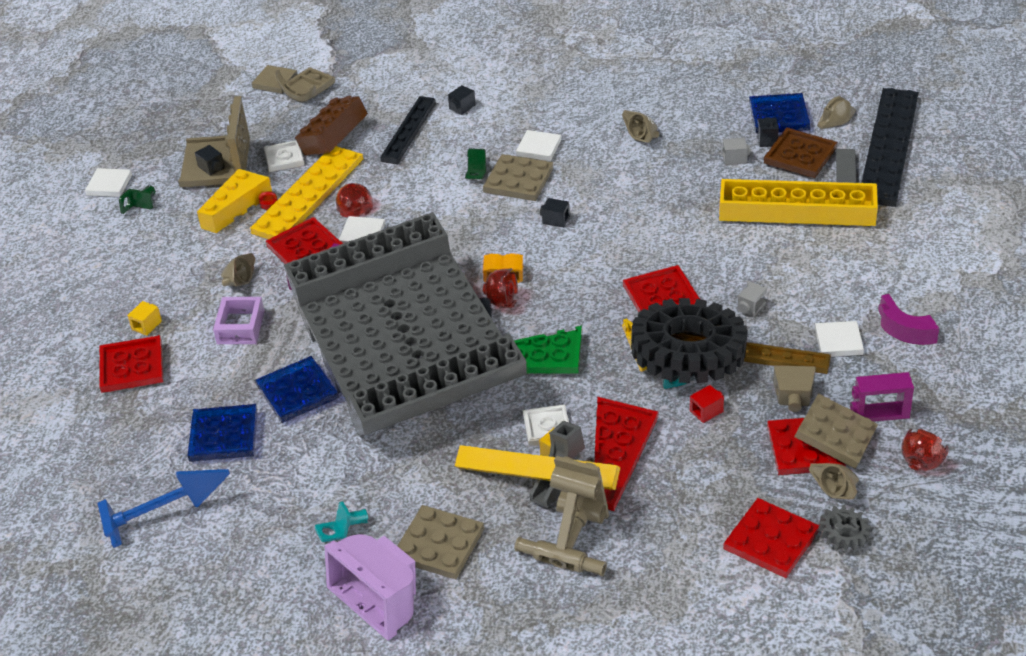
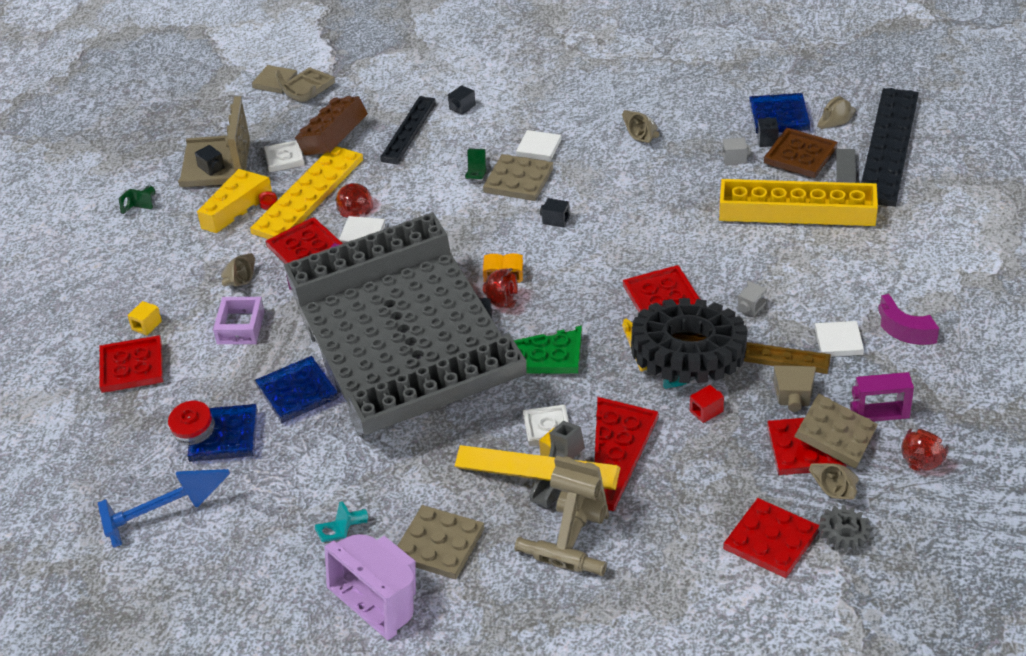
white tile [85,168,132,197] -> none
none -> red piece [168,400,215,445]

